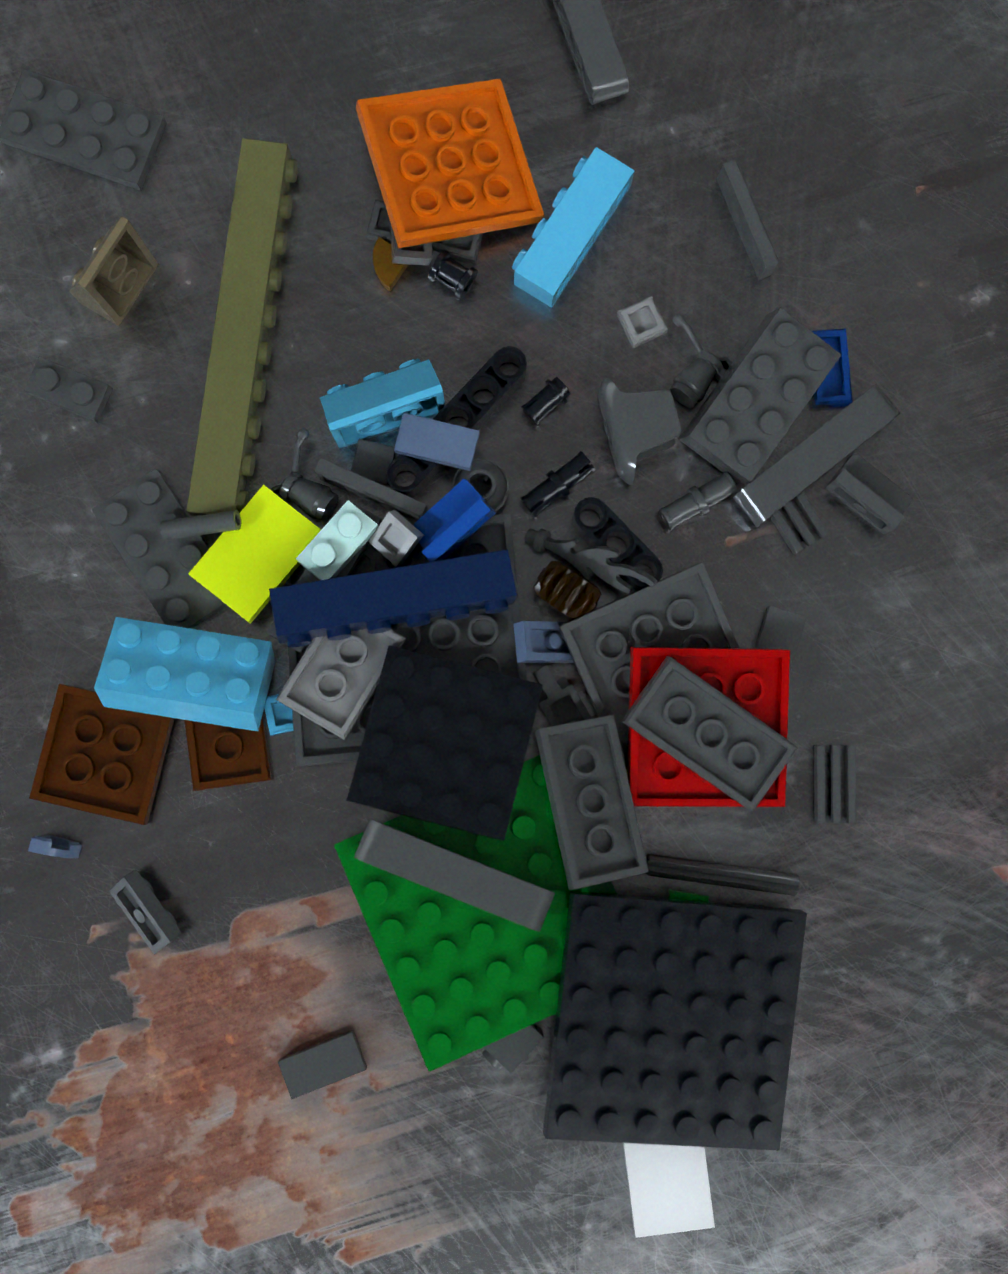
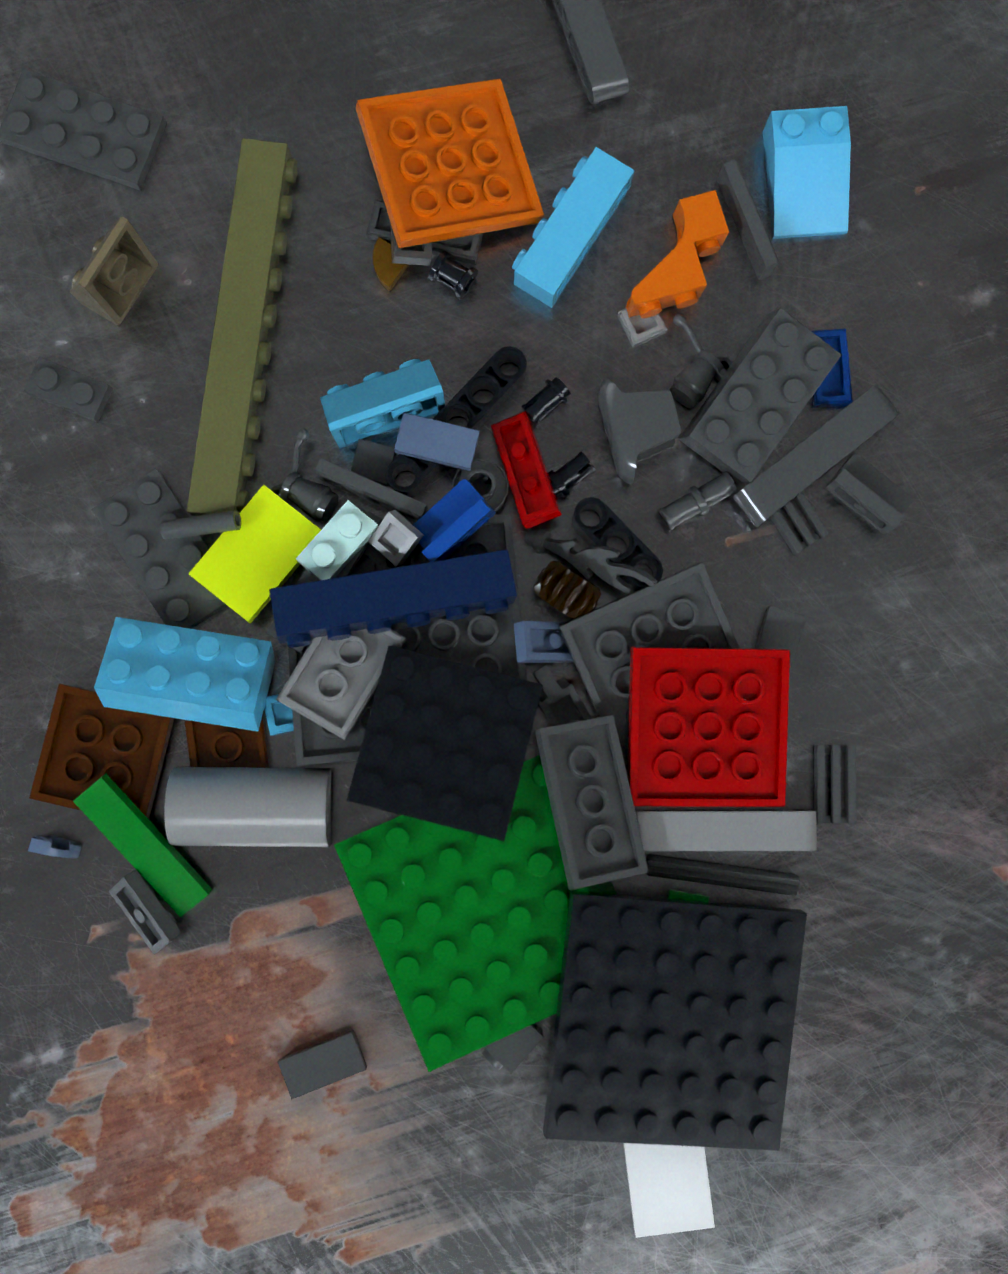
dark grey beam [354,819,555,932] -> none
dark grey tile [622,656,798,813] -> none
none -> green tile [73,773,212,917]
none -> light grey brick [164,767,331,847]
none -> red tile [491,411,562,529]
none -> orange arch [626,190,729,318]
none -> light grey beam [635,810,817,851]
none -> medium azure slope [762,106,851,239]

